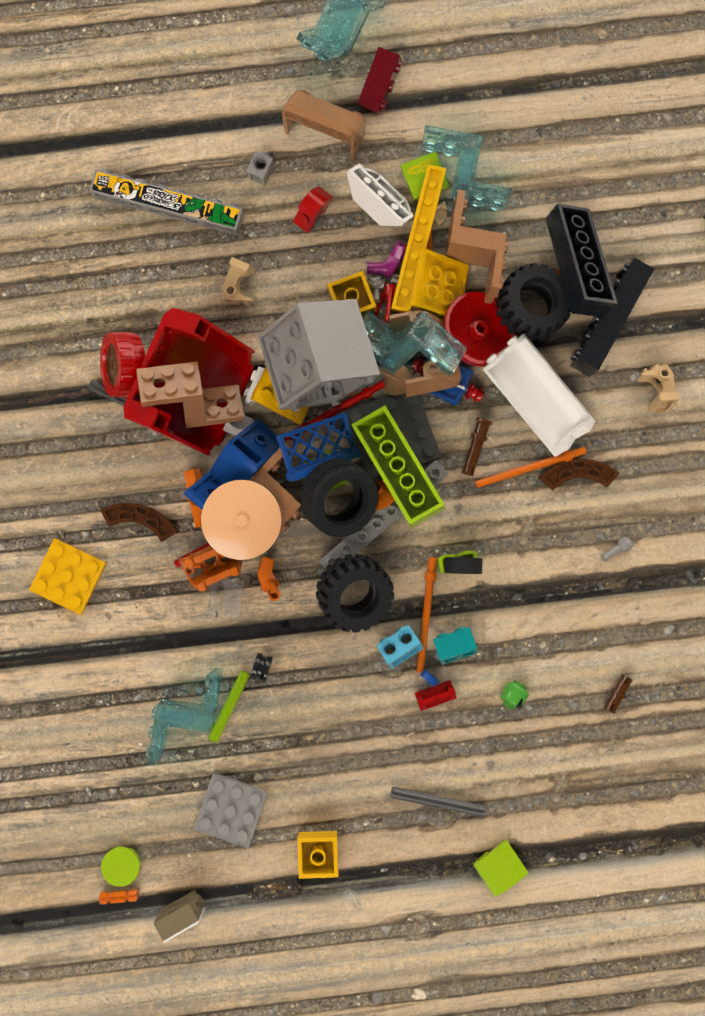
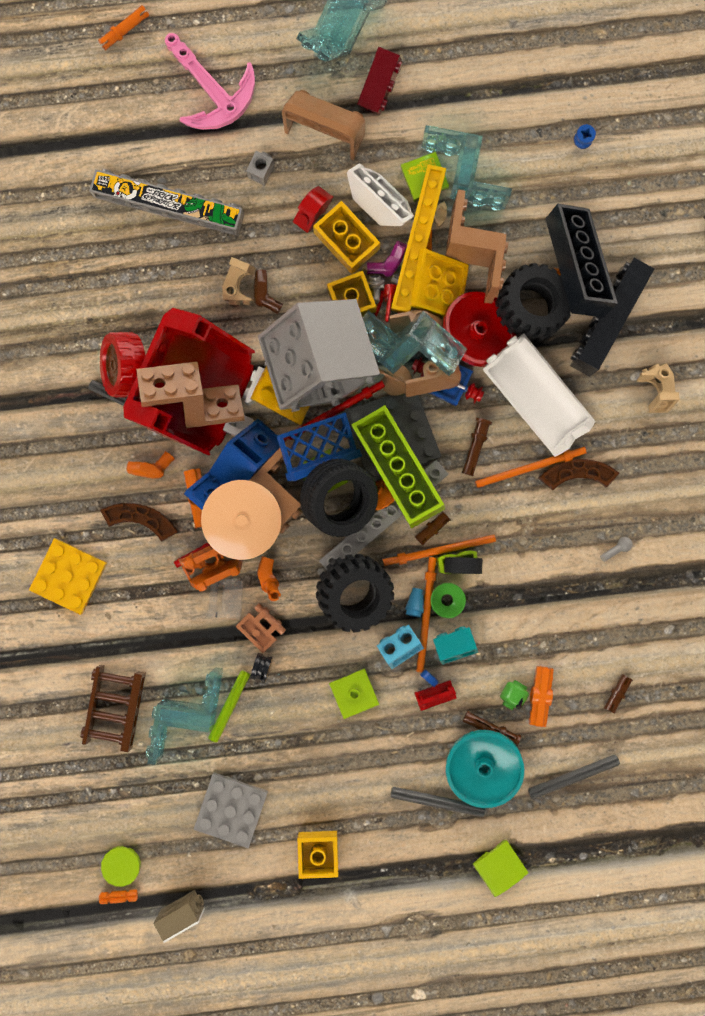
none -> reddish brown fence [80,665,146,752]
none -> orange pin [98,5,149,50]
none -> orange arm [126,451,175,479]
none -> bright pink piece [165,33,255,130]
none -> nougat plate [236,603,286,653]
none -> reddish brown arm [254,269,283,315]
none -> yellow brick [313,201,380,274]
none -> lime plate [329,668,379,719]
none -> orange bar [382,535,496,566]
none -> dark azure cone [405,588,424,617]
none -> reddish brown pin [415,511,451,546]
none -> bright green piece [430,583,466,618]
none -> teal dish [446,730,525,808]
none -> reddish brown pin [462,711,521,746]
none -> dark grey axle [528,755,620,799]
none -> orange piece [529,666,554,727]
none -> blue wheel [574,124,596,149]

